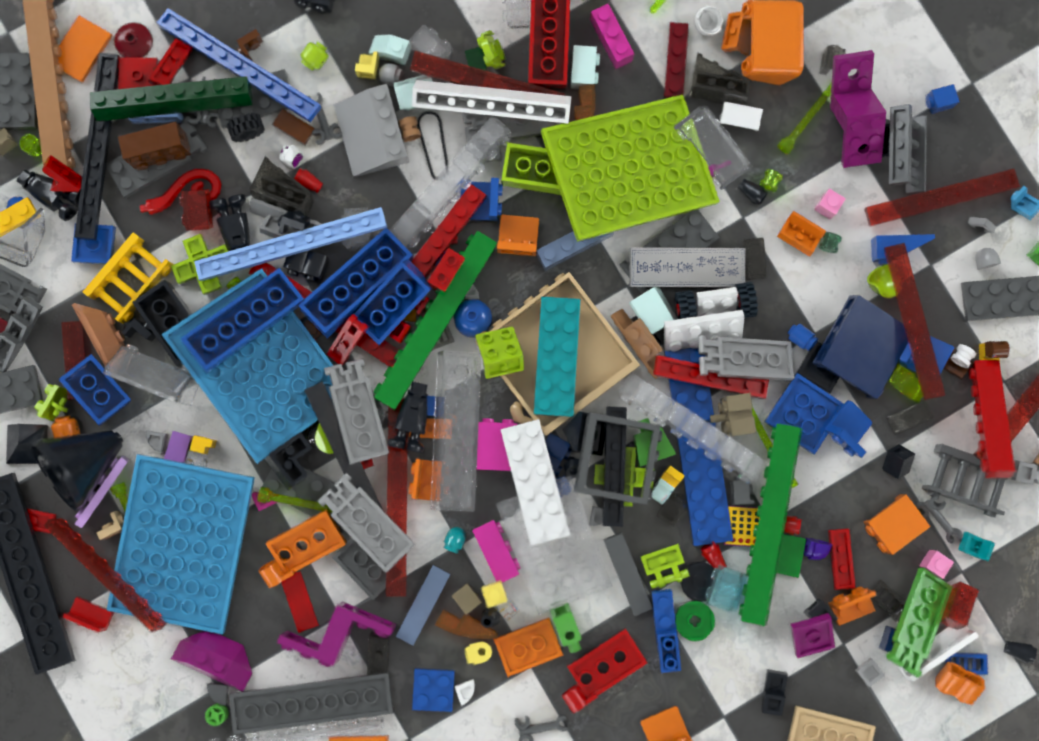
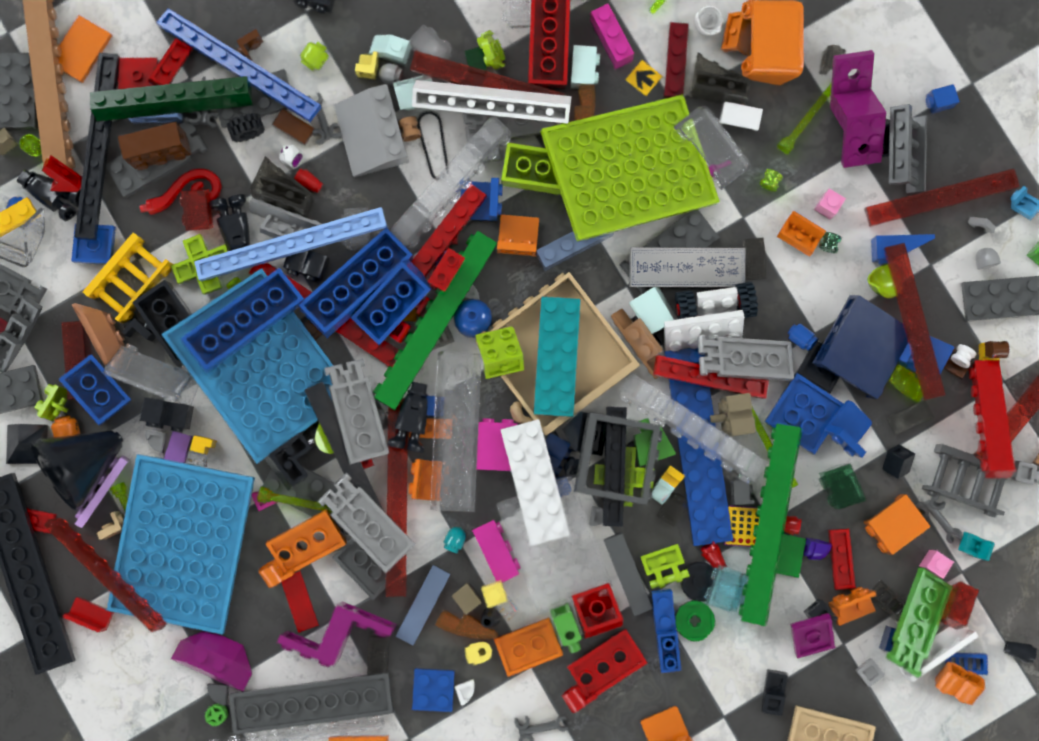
dark red dish [114,22,153,58] -> none
black bracket [278,210,311,234] -> none
red plate [327,314,369,365] -> none
black cone [738,179,768,205] -> none
none -> black brick [140,397,194,432]
none -> red slope [572,583,623,639]
none -> yellow sticker [626,60,663,96]
none -> clear green slope [819,463,867,510]

